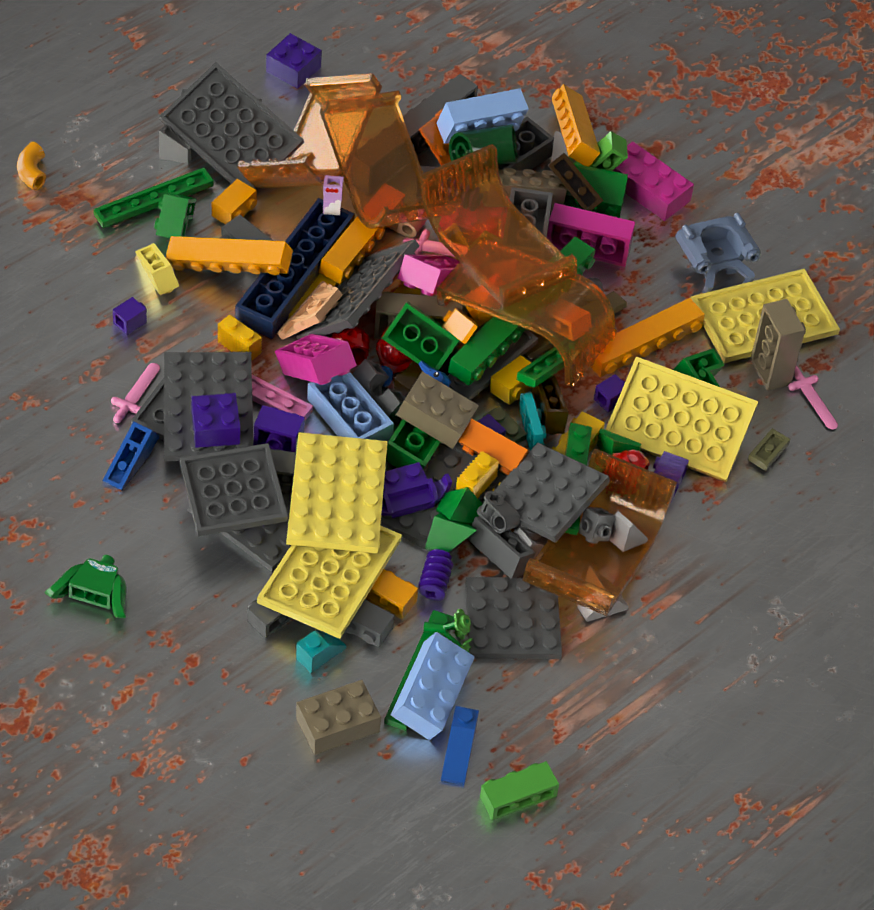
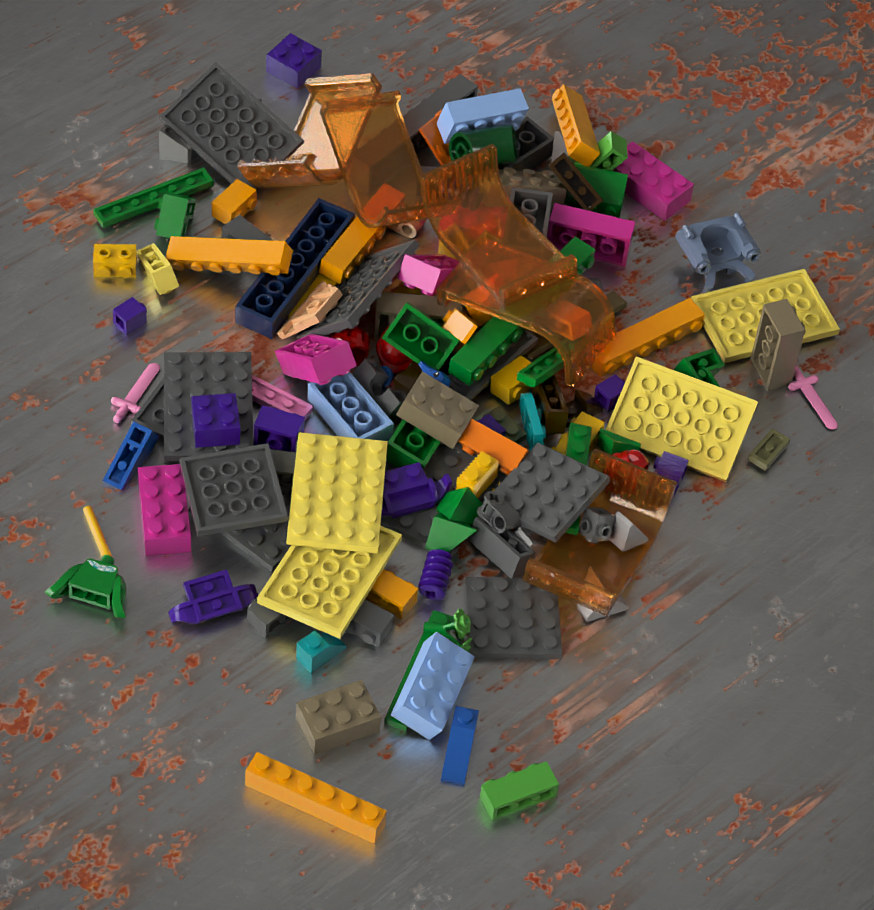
light orange cylinder [16,142,46,191] -> none
yellow brick [218,314,262,361] -> none
lavender leg [323,175,344,216] -> none
bright pink sword [403,229,468,258] -> none
none -> yellow bar [83,506,112,557]
none -> yellow brick [93,244,137,278]
none -> dark pink brick [138,464,191,556]
none -> dark purple plate [168,569,258,624]
none -> light orange brick [245,752,387,844]
none -> dark brown slope [566,389,603,428]

